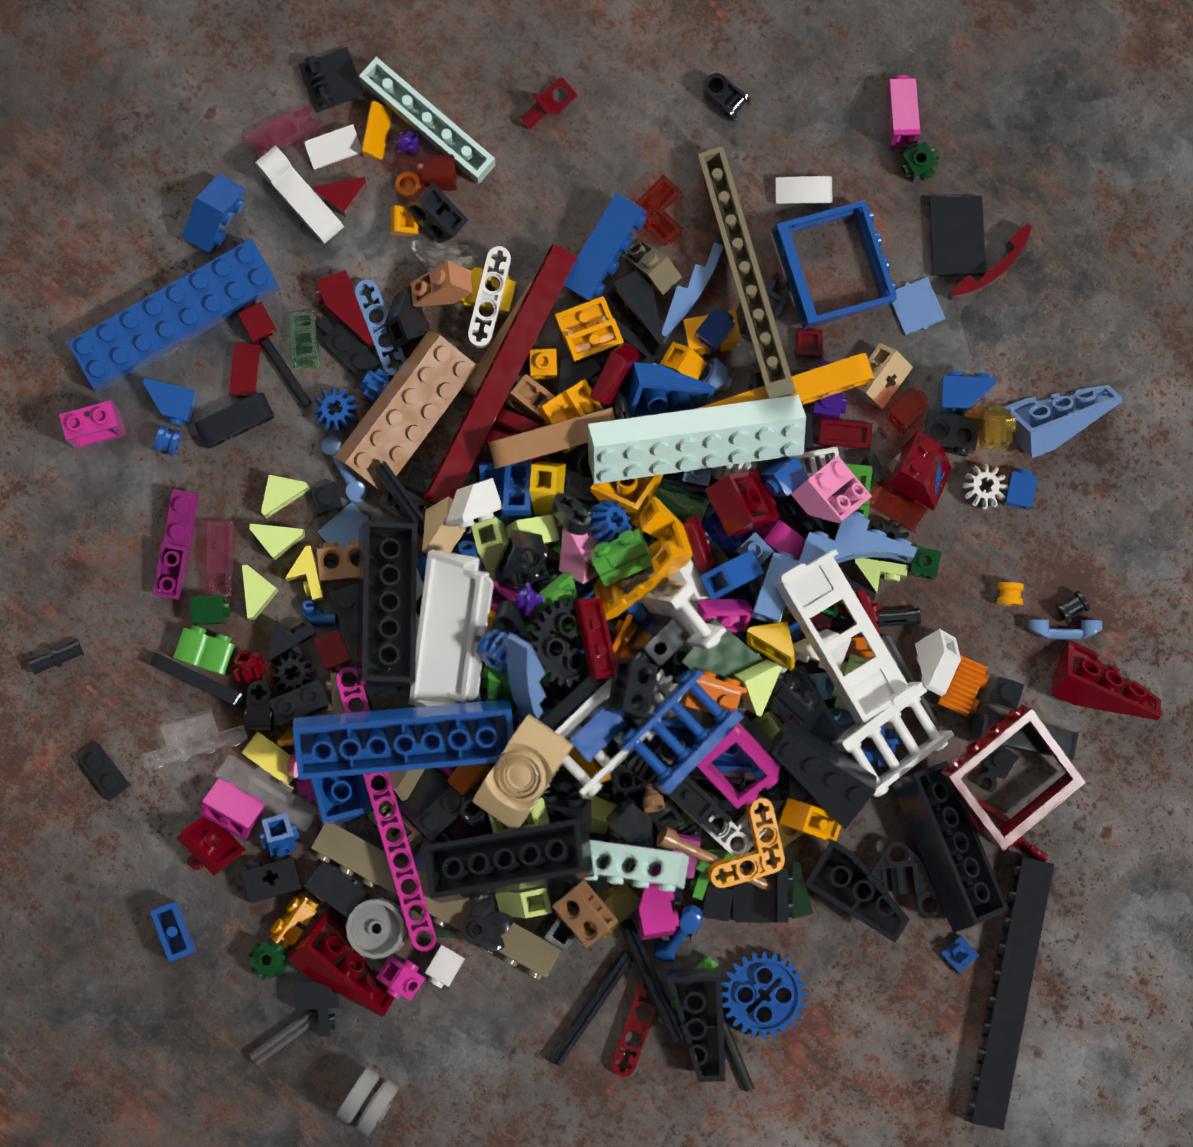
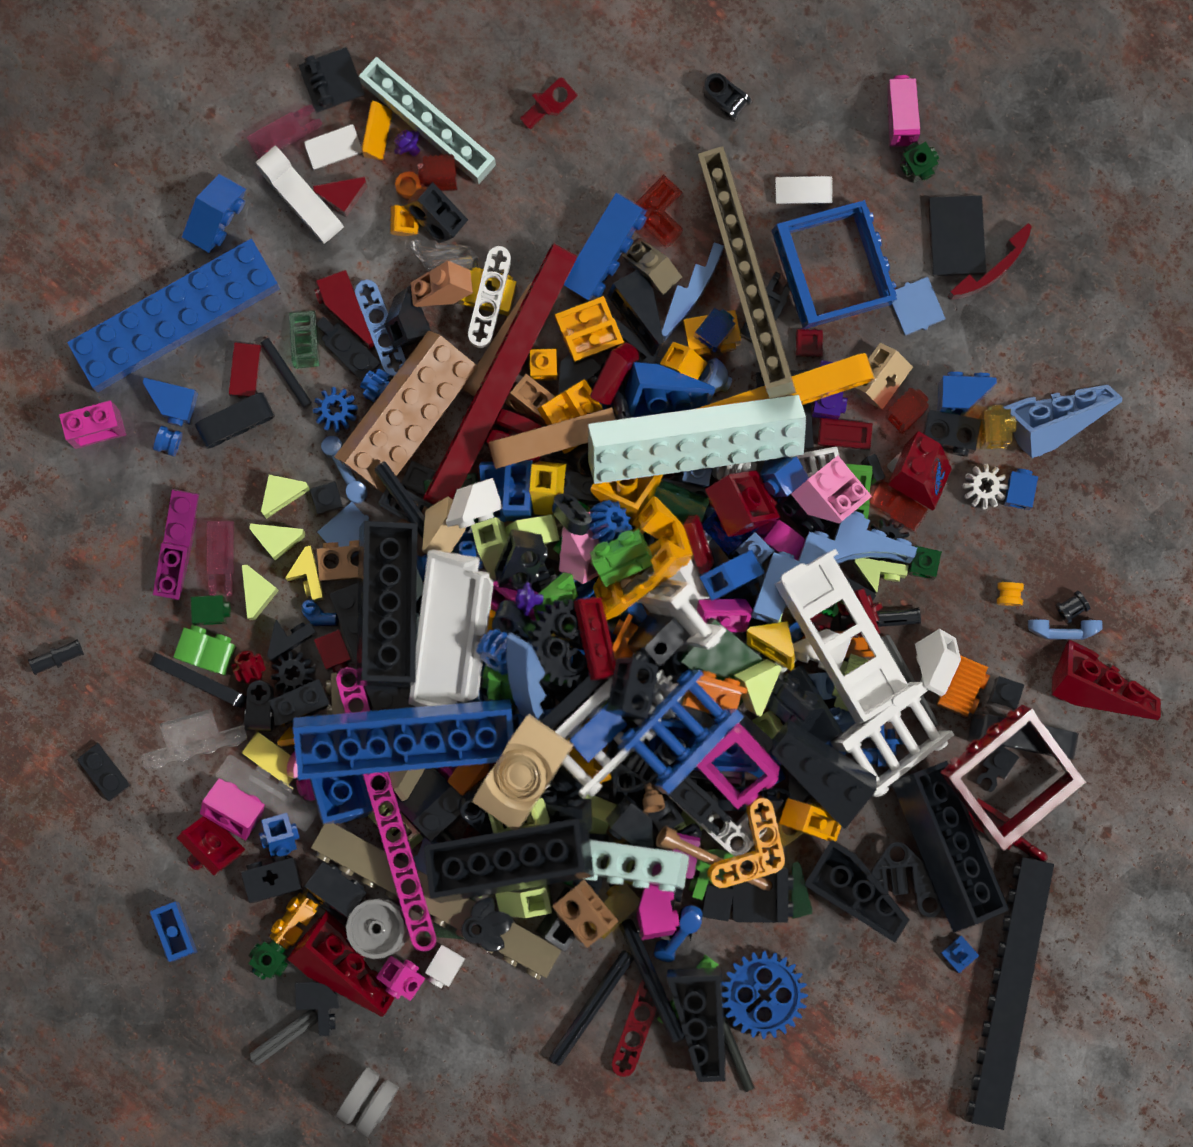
dark red brick [238,301,278,345] -> none

